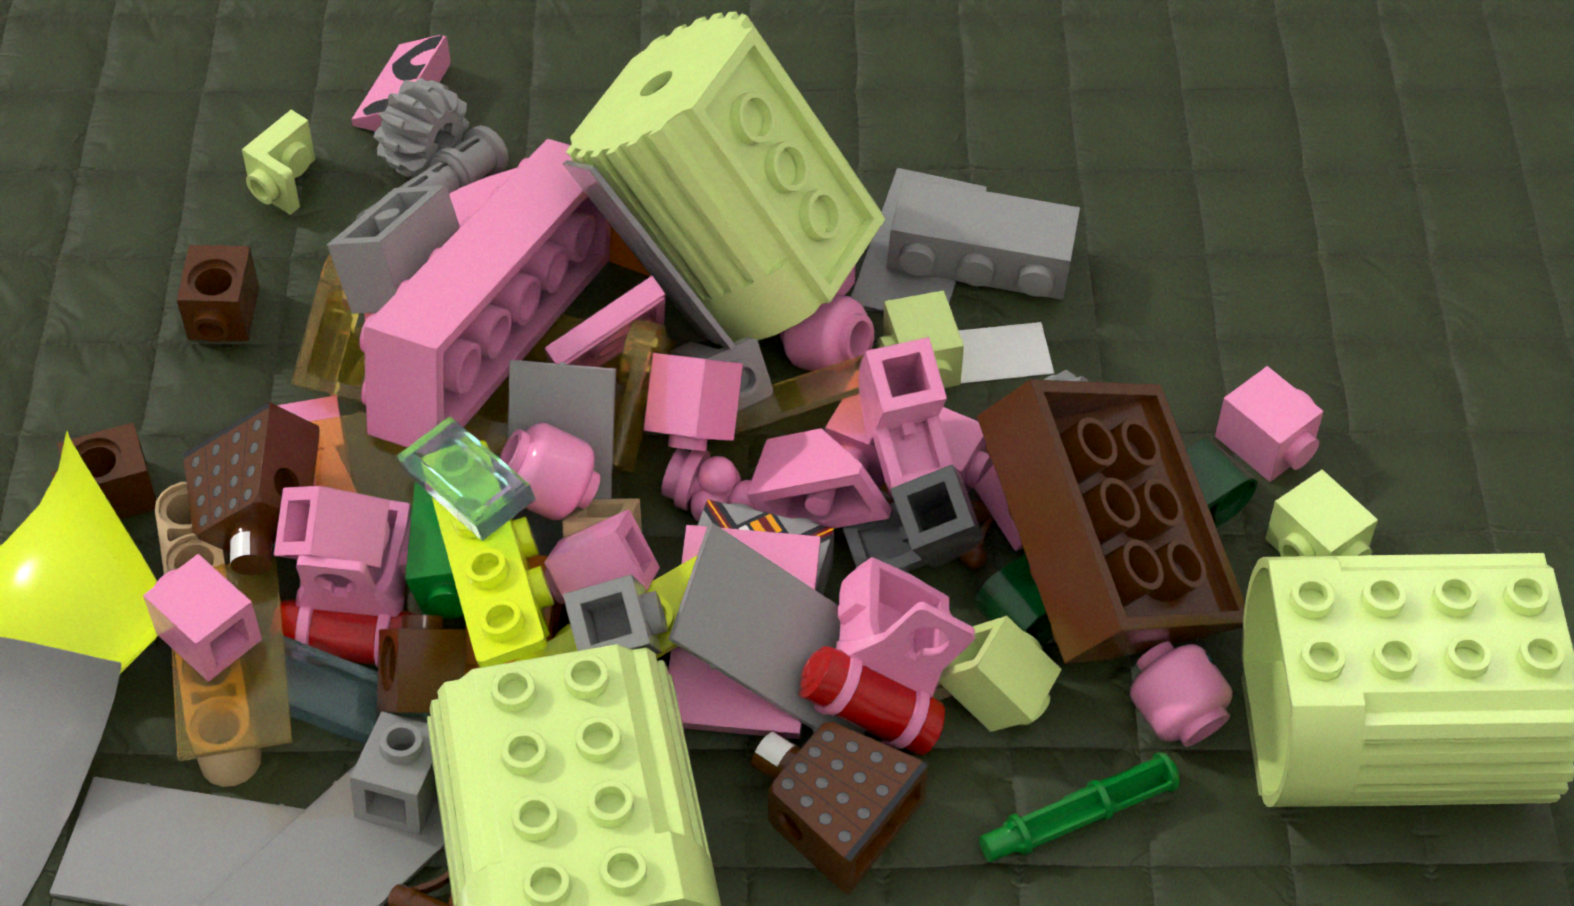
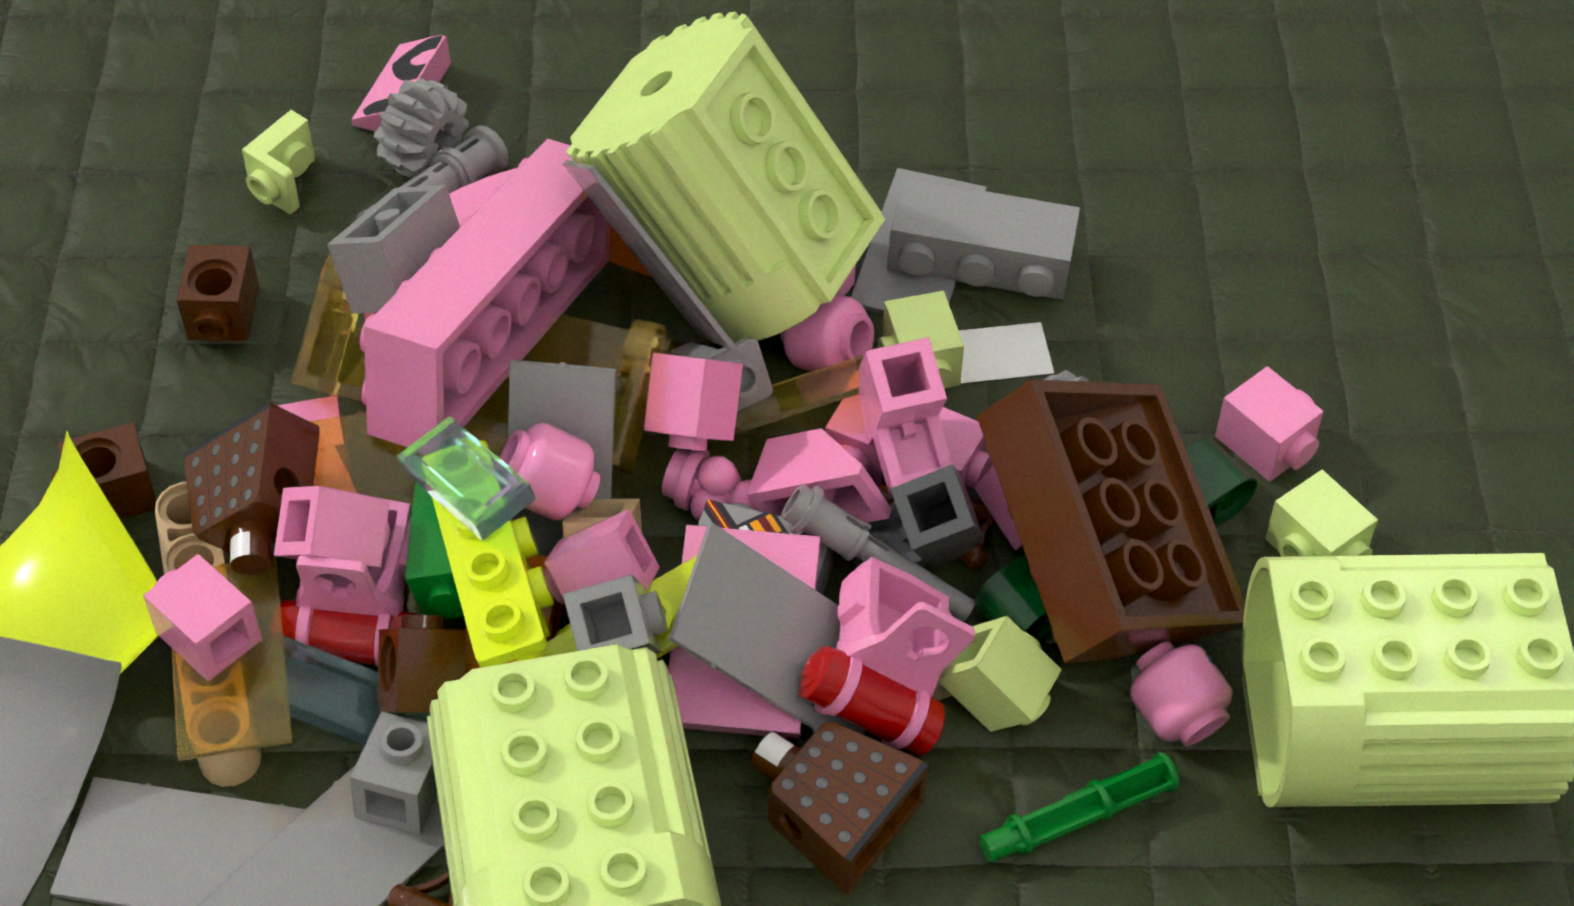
bright pink tile [545,276,665,367] -> none
none -> light grey pin [781,484,975,622]

